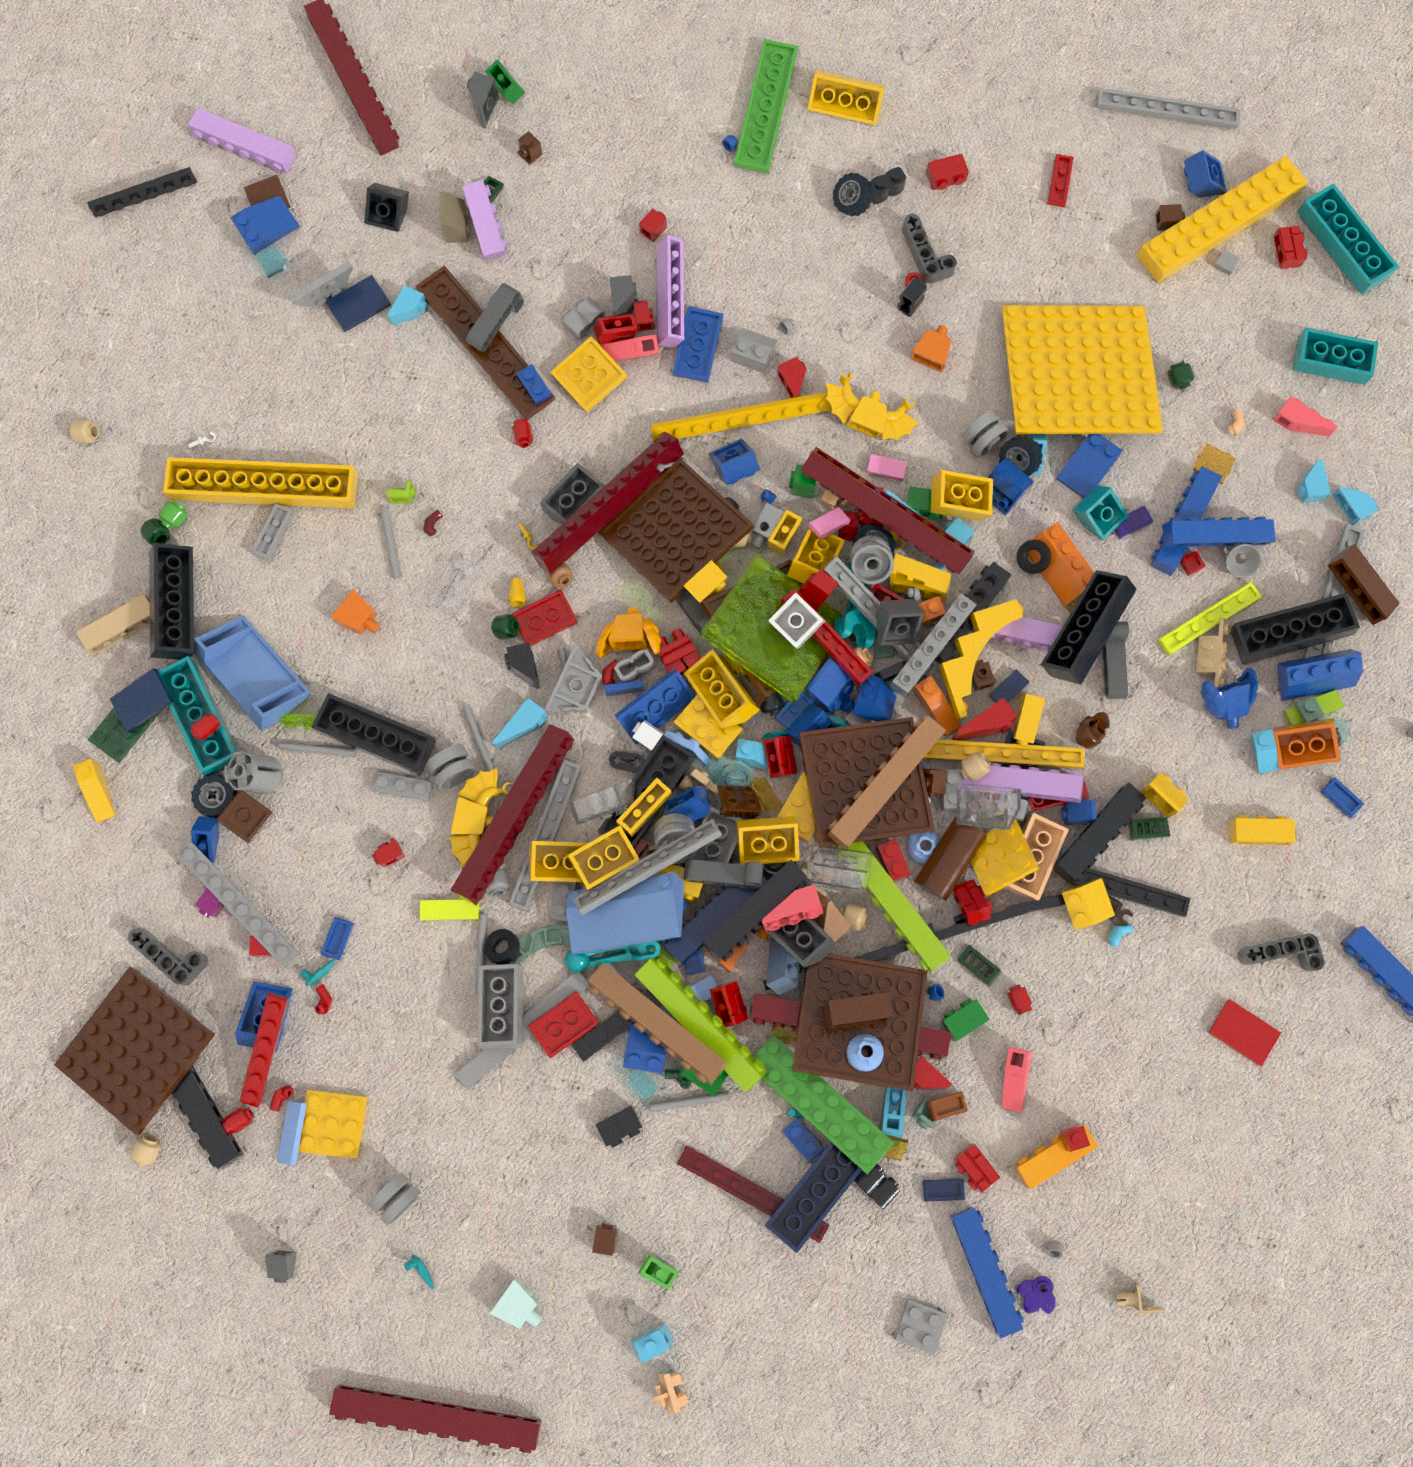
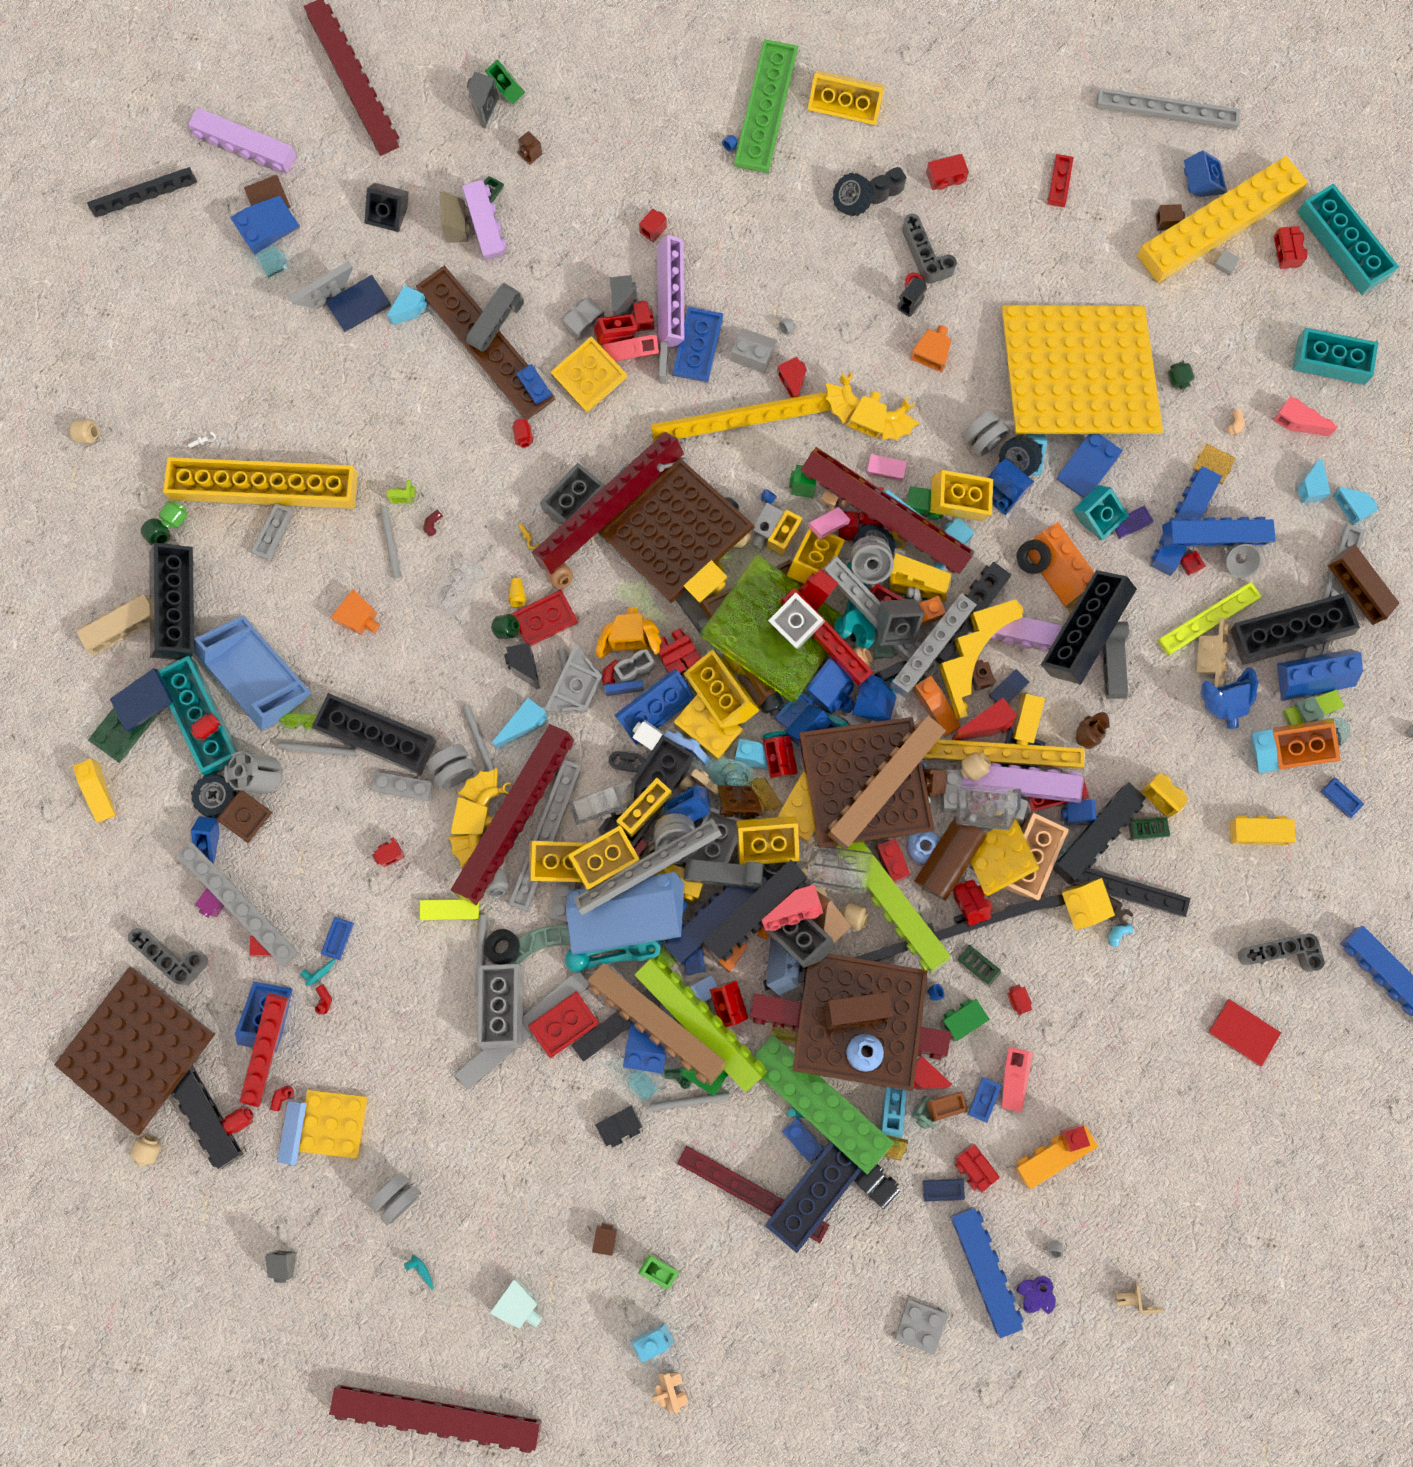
blue slope [709,438,760,485] -> none
none -> light grey tile [659,342,668,384]
none -> blue plate [967,1077,1002,1123]

